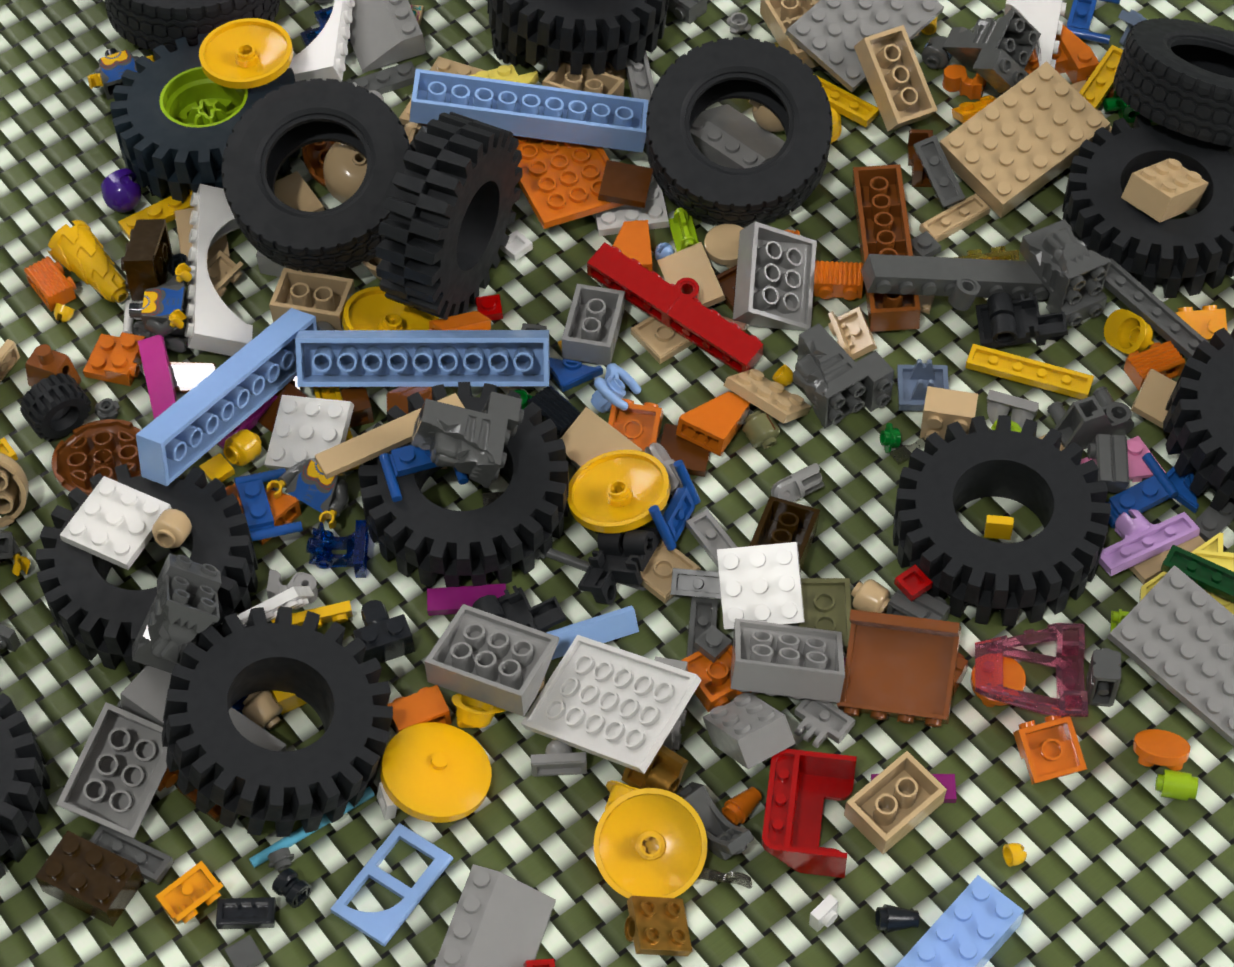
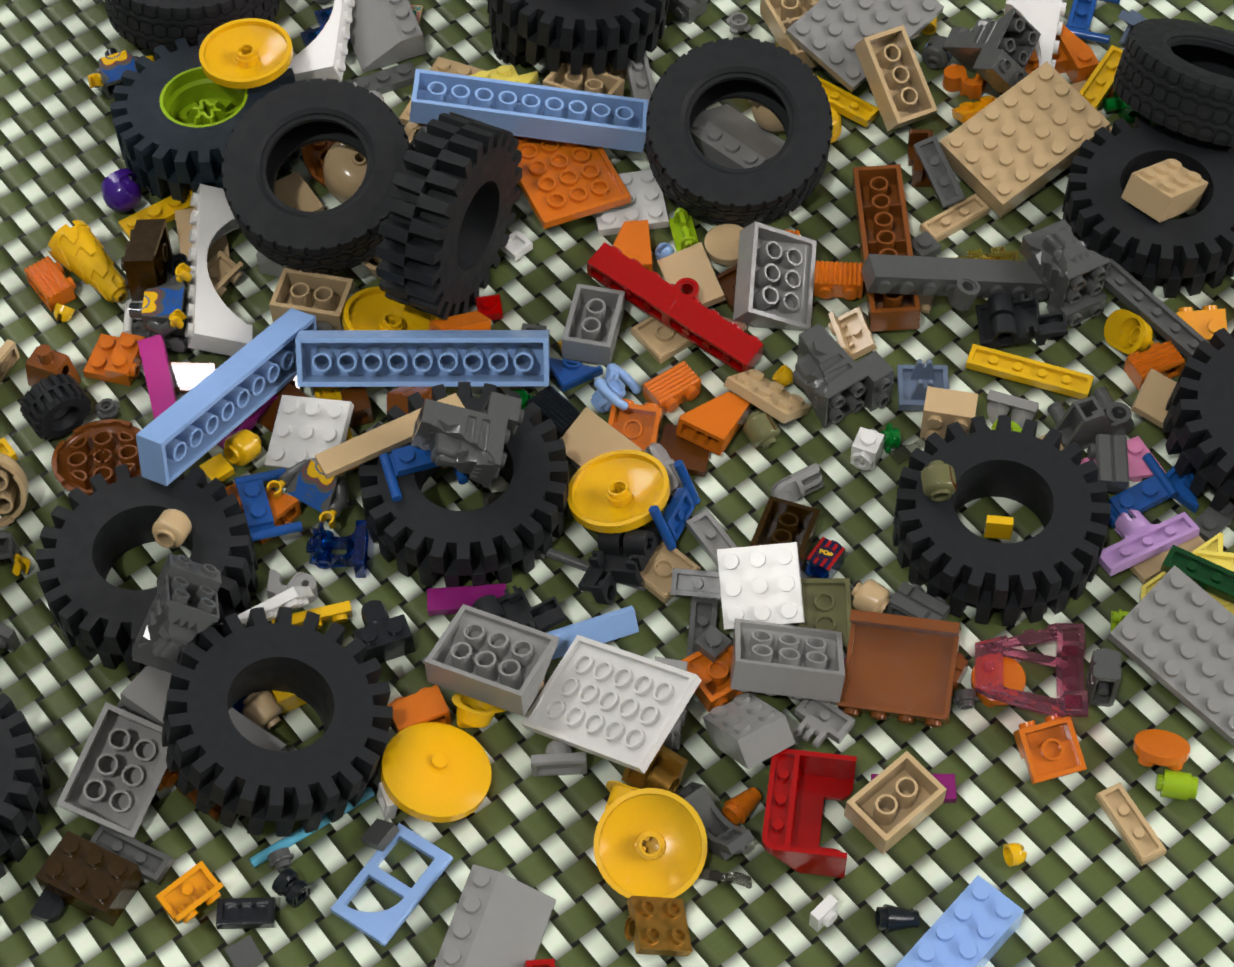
white plate [60,476,171,570] -> none
reddish brown tile [598,160,653,208] -> none
red plate [894,564,933,602] -> none
none -> black tile [30,889,66,923]
none -> dark grey tile [360,818,399,852]
none -> orange brick [643,361,701,414]
none -> clear blue brick [805,537,845,578]
none -> white brick [850,427,885,471]
none -> olive head [920,460,957,502]
none -> dark grey plate [952,689,979,710]
none -> tan tile [1095,783,1167,866]

